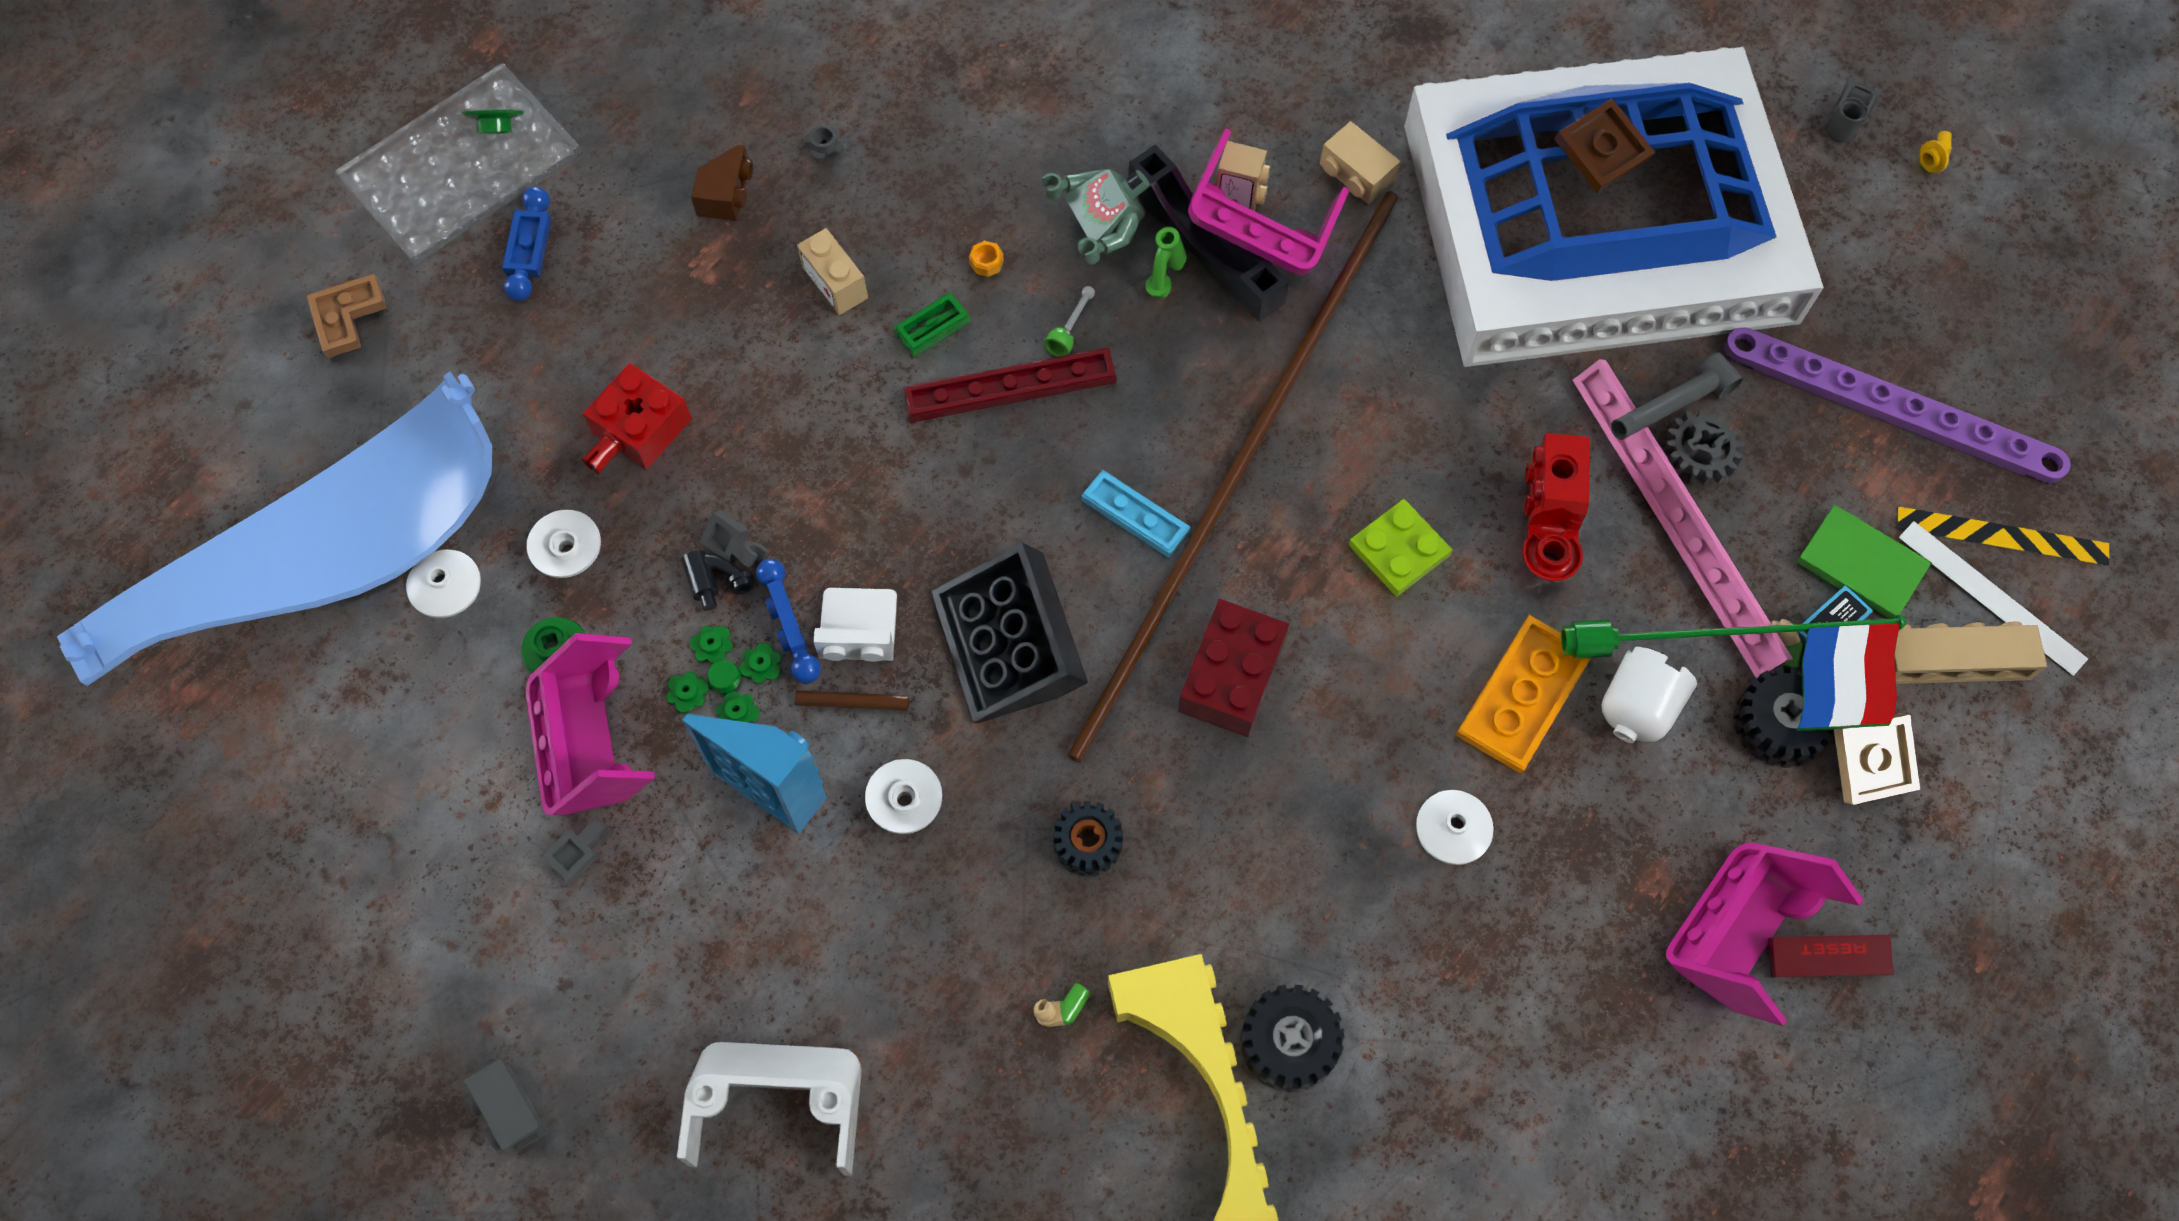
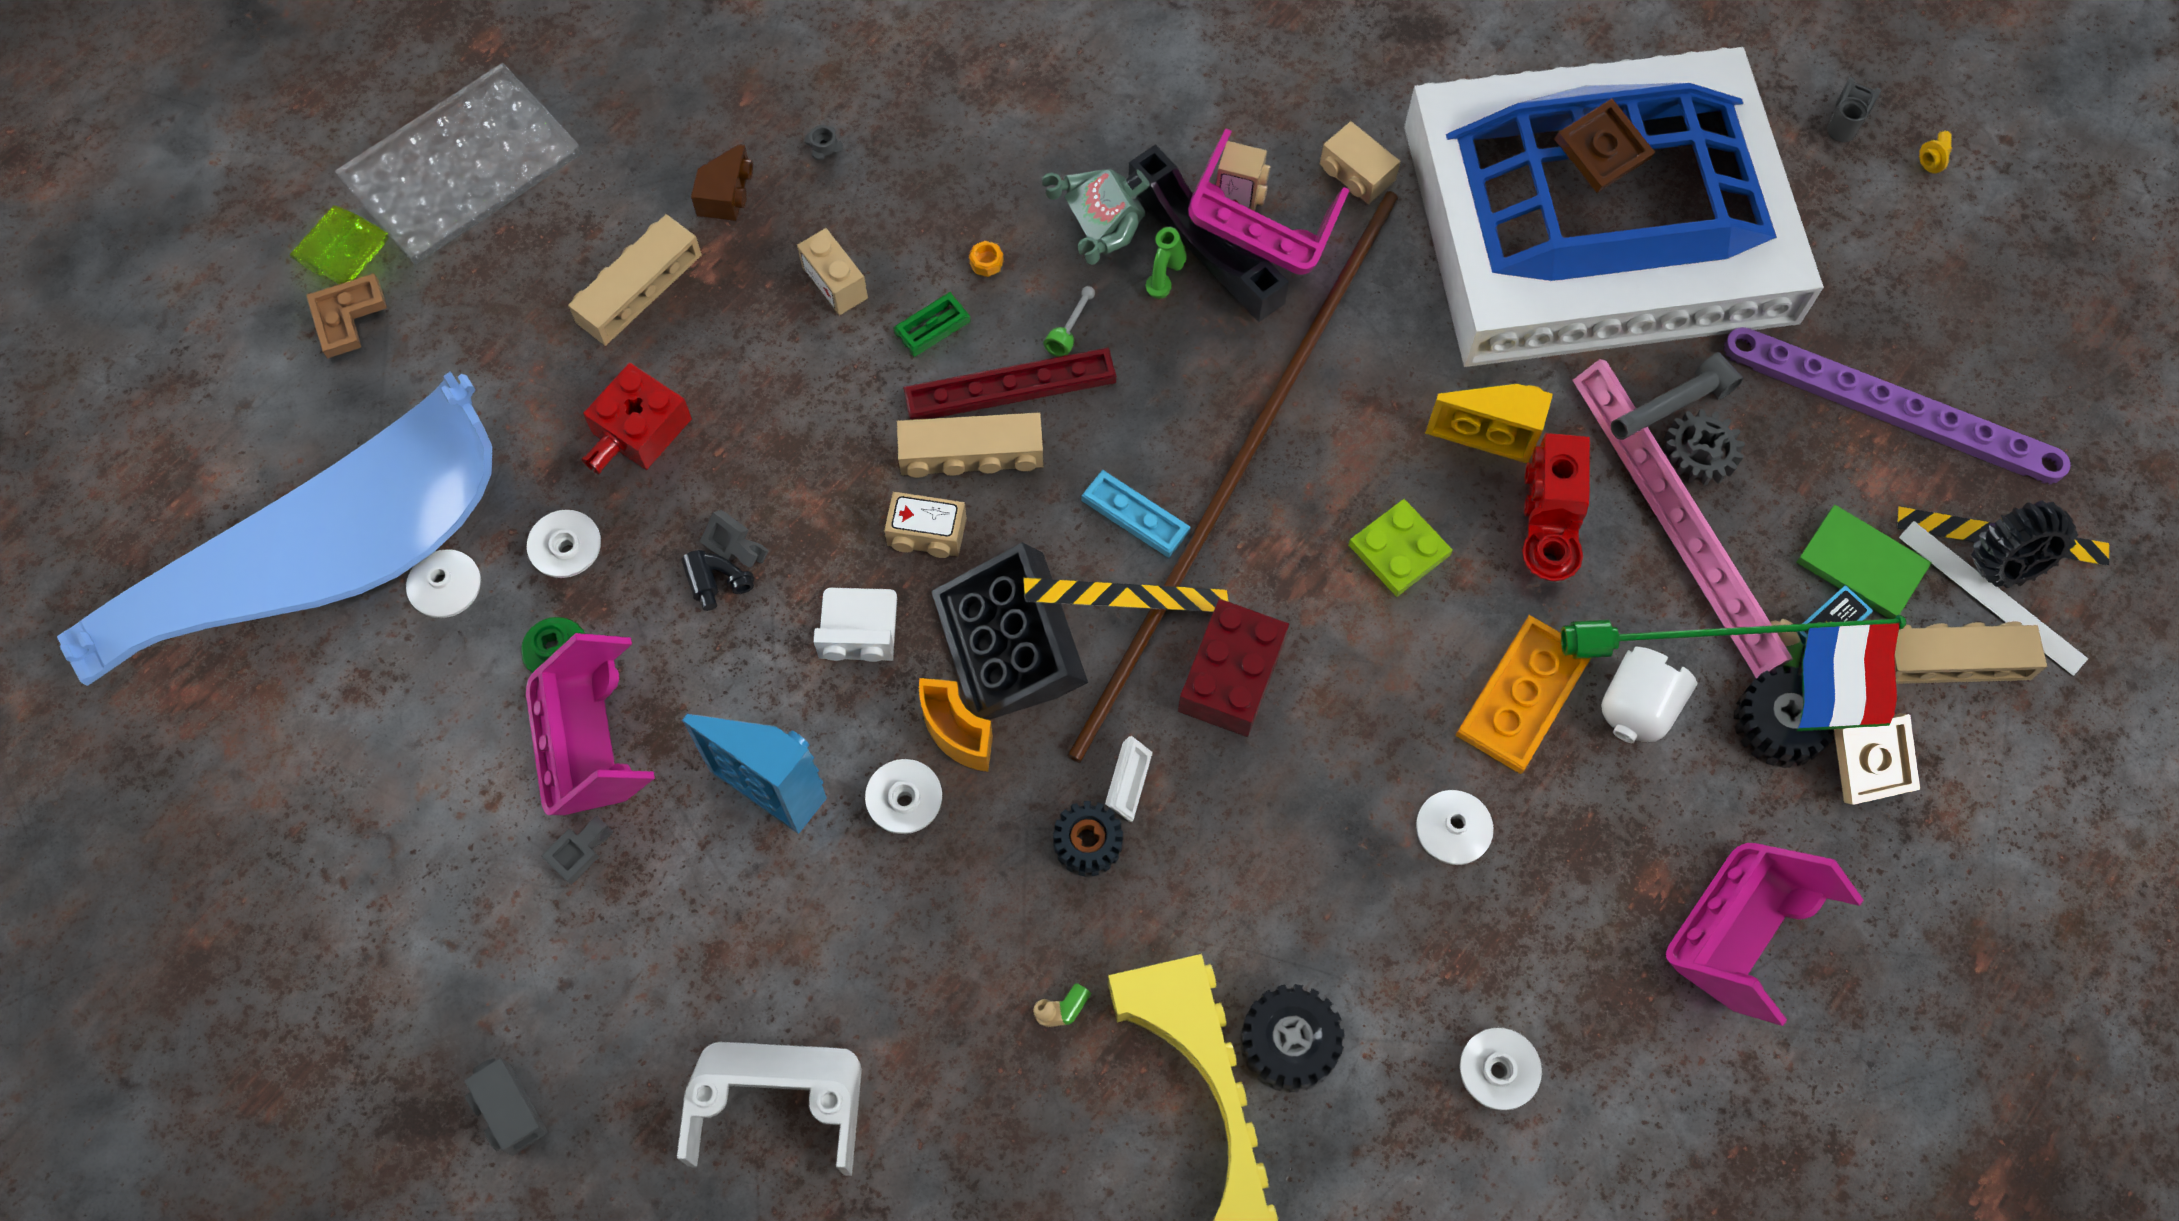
green piece [461,110,524,134] -> none
blue plate [502,187,552,302] -> none
green plant [666,625,782,723] -> none
blue plate [756,559,821,684] -> none
reddish brown piece [795,691,909,711] -> none
dark red tile [1768,935,1894,978] -> none
none -> clear neon green slope [290,205,389,284]
none -> tan brick [568,214,702,346]
none -> brick [884,492,967,558]
none -> tan brick [897,413,1043,478]
none -> light orange brick [919,678,993,772]
none -> sticker [1023,578,1229,612]
none -> white tile [1105,736,1152,822]
none -> yellow slope [1425,384,1553,463]
none -> white dish [1460,1028,1542,1110]
none -> black gear [1971,500,2079,588]

